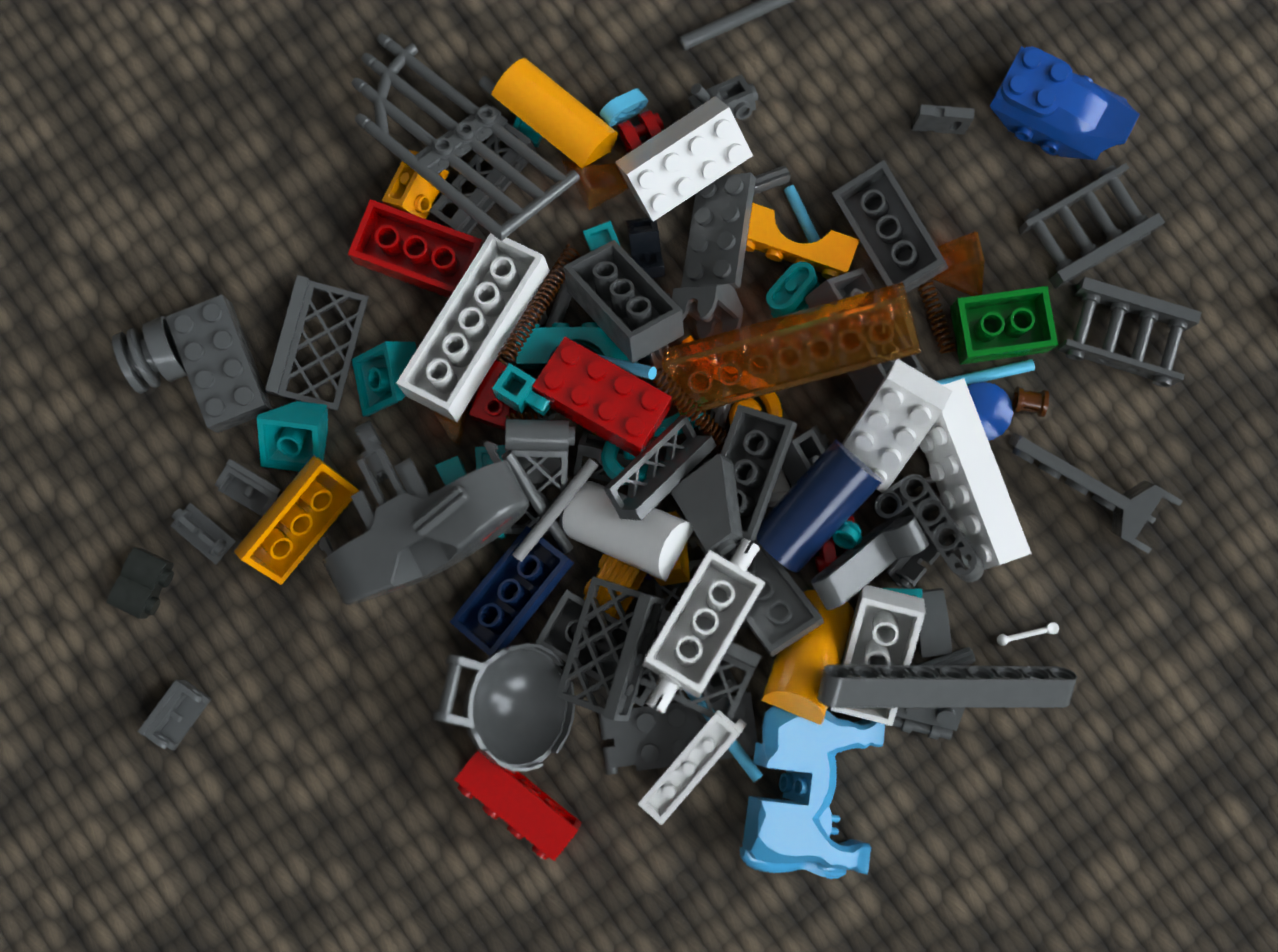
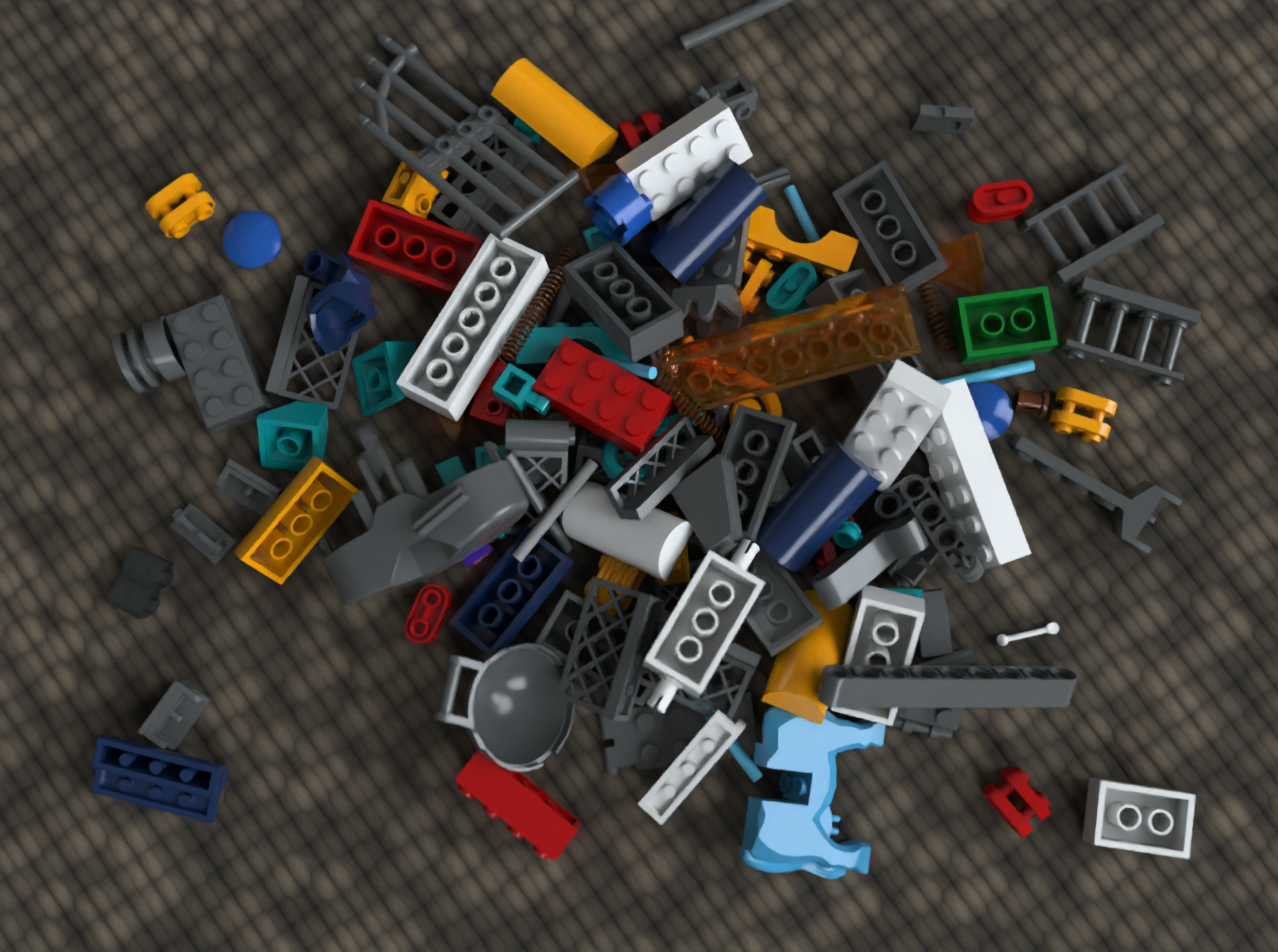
medium azure beam [600,88,648,127] -> none
blue slope [989,46,1140,160] -> none
none -> dark blue brick [92,734,228,823]
none -> light orange brick [145,173,216,238]
none -> blue dish [222,211,282,269]
none -> dark blue piece [303,249,378,354]
none -> red brick [404,584,453,644]
none -> dark purple tile [462,543,495,569]
none -> blue brick [583,172,653,246]
none -> dark blue brick [646,158,769,284]
none -> light orange brick [735,250,775,315]
none -> red brick [965,180,1033,224]
none -> red brick [980,765,1051,838]
none -> light orange brick [1048,387,1117,444]
none -> white brick [1082,777,1196,859]

